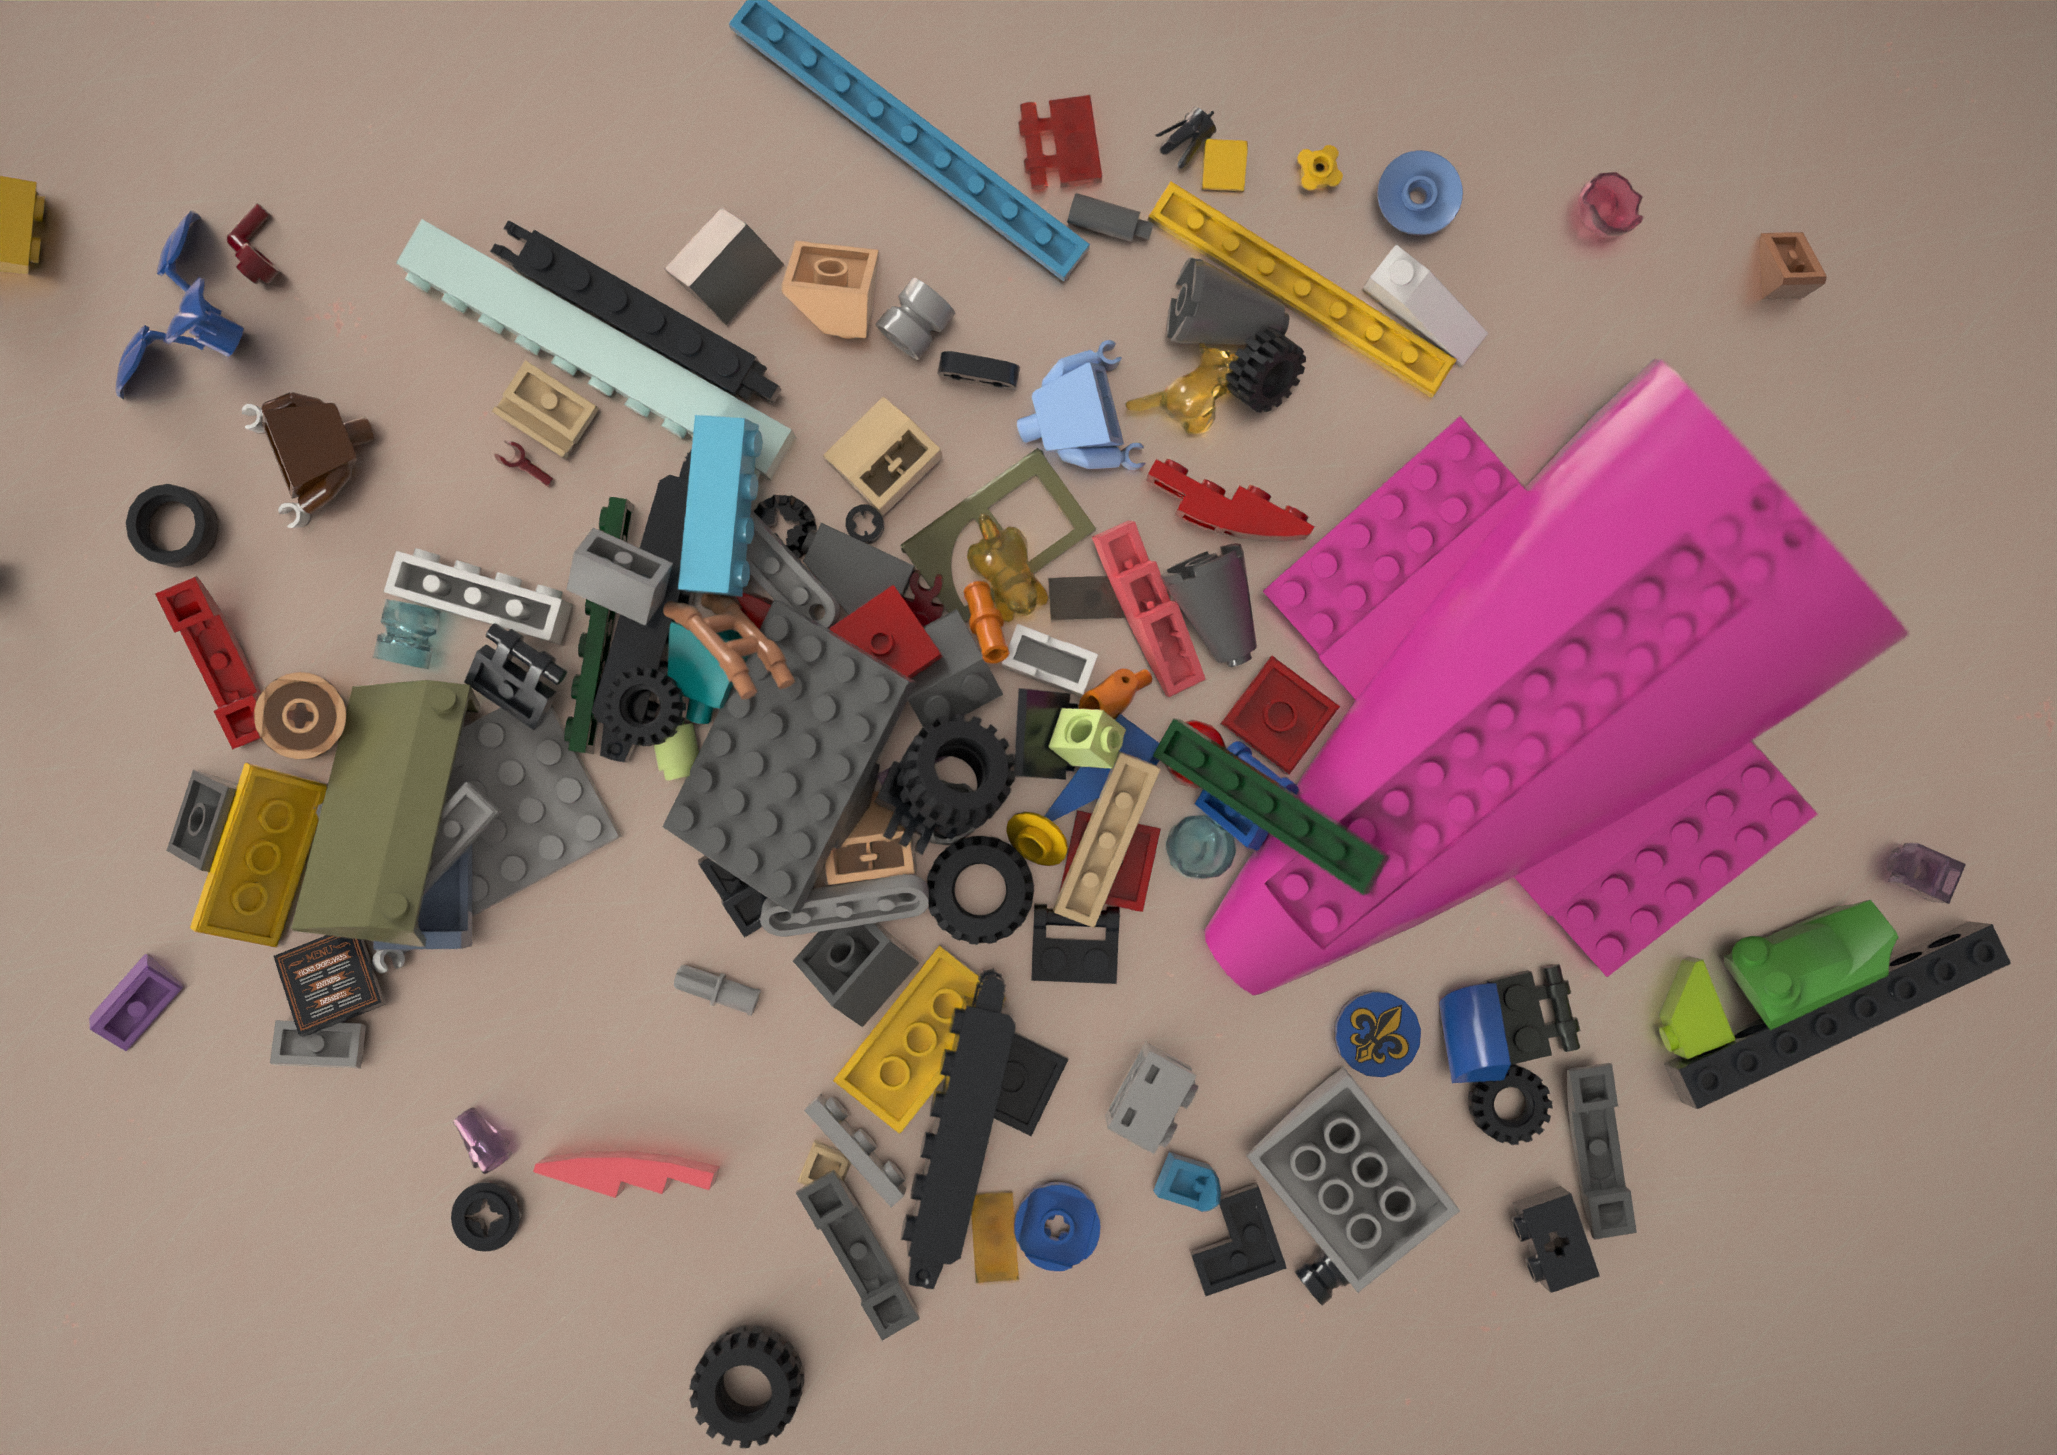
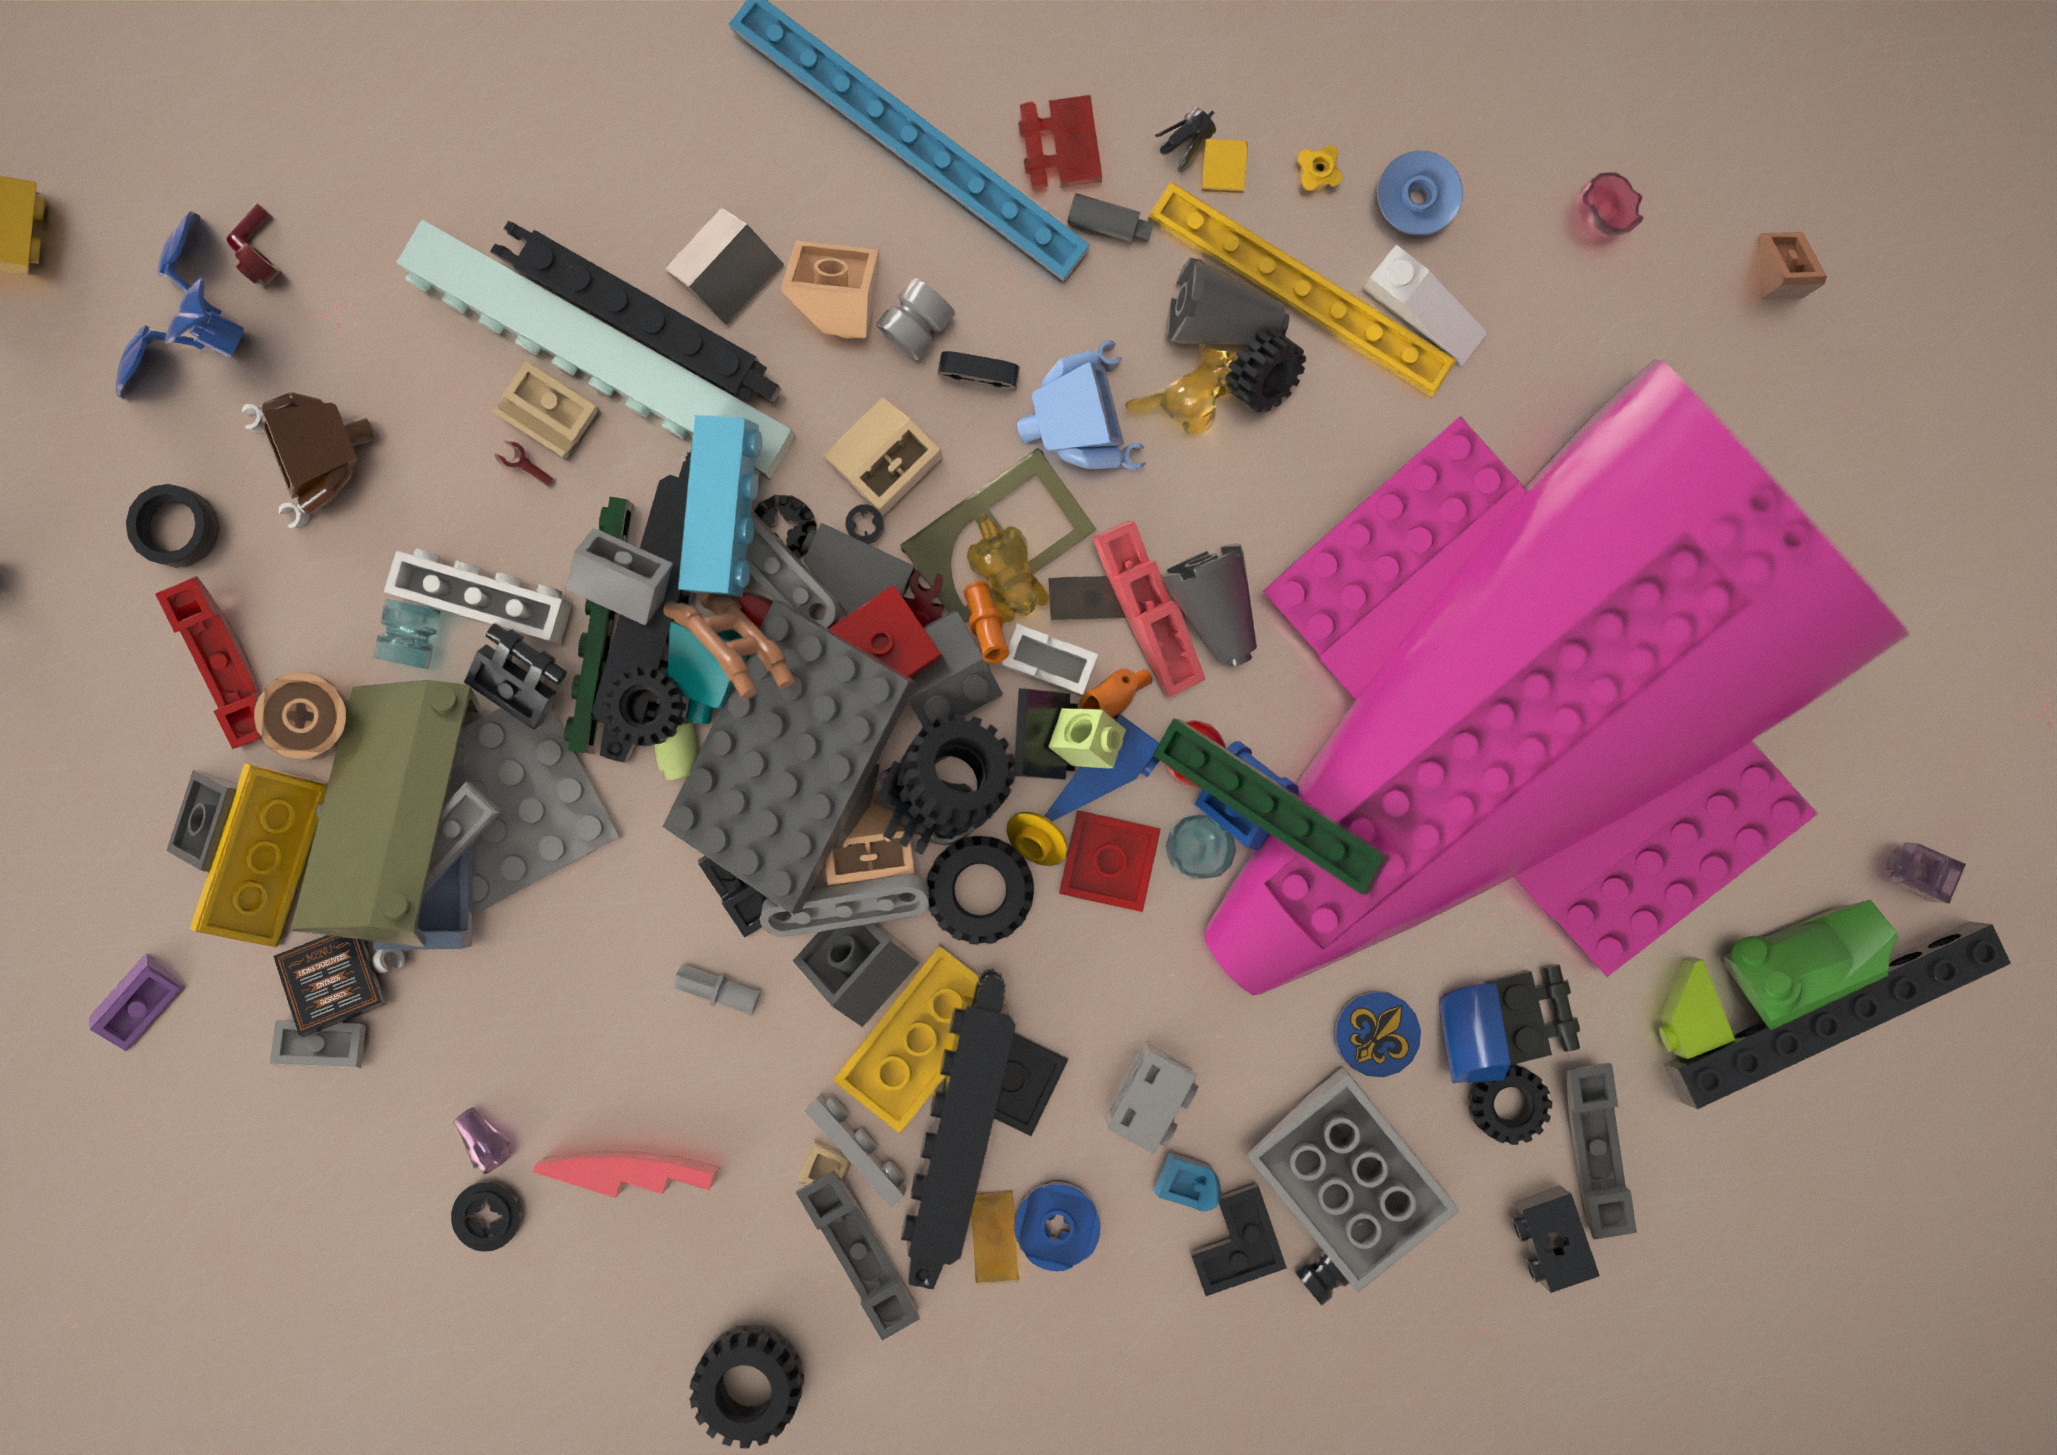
black plate [1031,903,1120,984] -> none
tan plate [1053,751,1160,928] -> none
red slope [1146,459,1315,542] -> none
red plate [1220,656,1340,775] -> none

